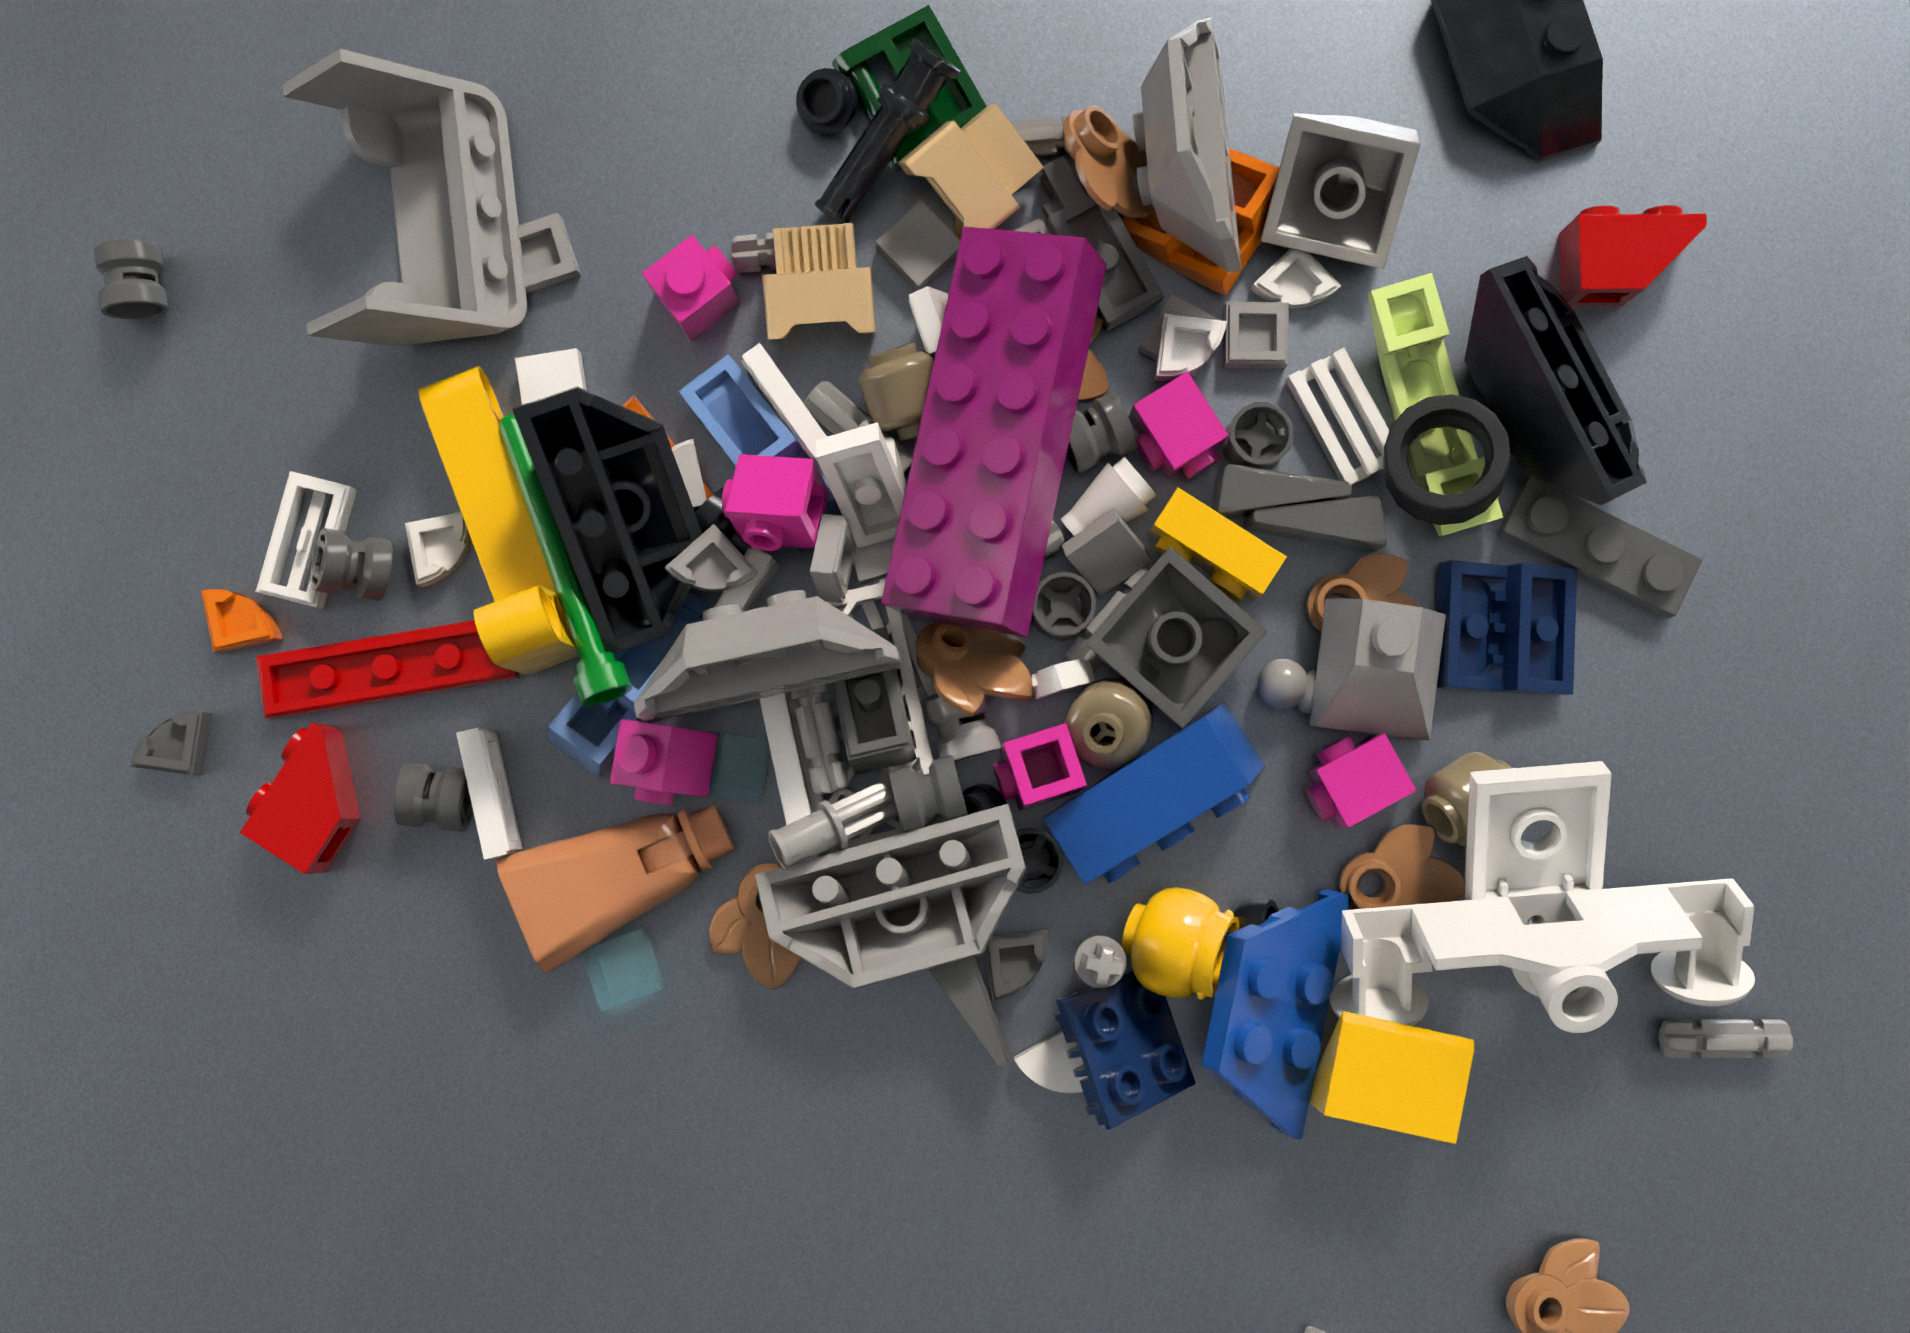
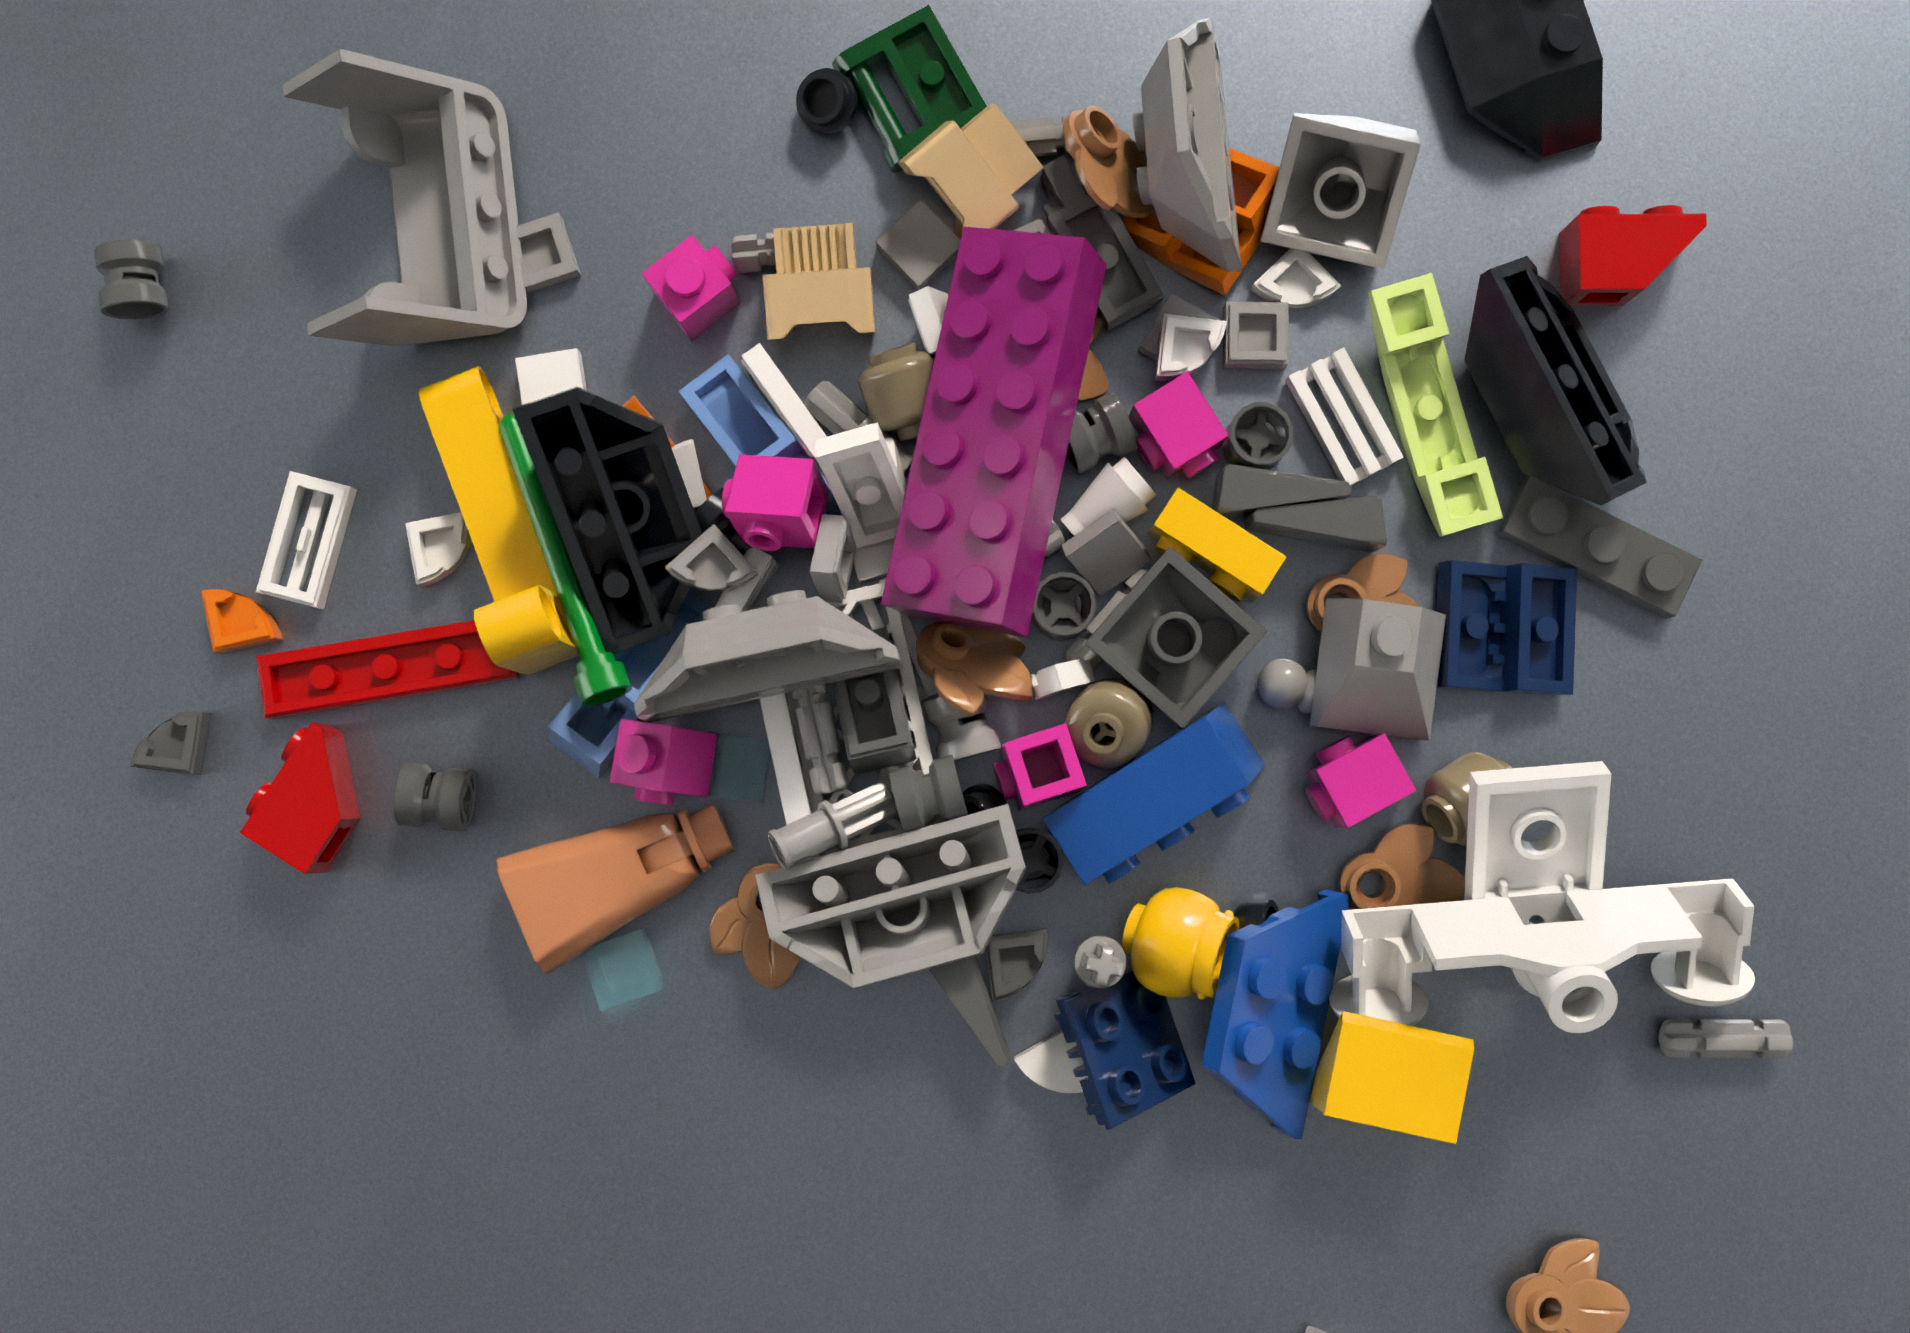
dark grey wheel [310,528,393,601] -> none
white tile [456,727,523,860] -> none
black pin [815,38,961,224] -> none
black tyre [1383,394,1511,525] -> none

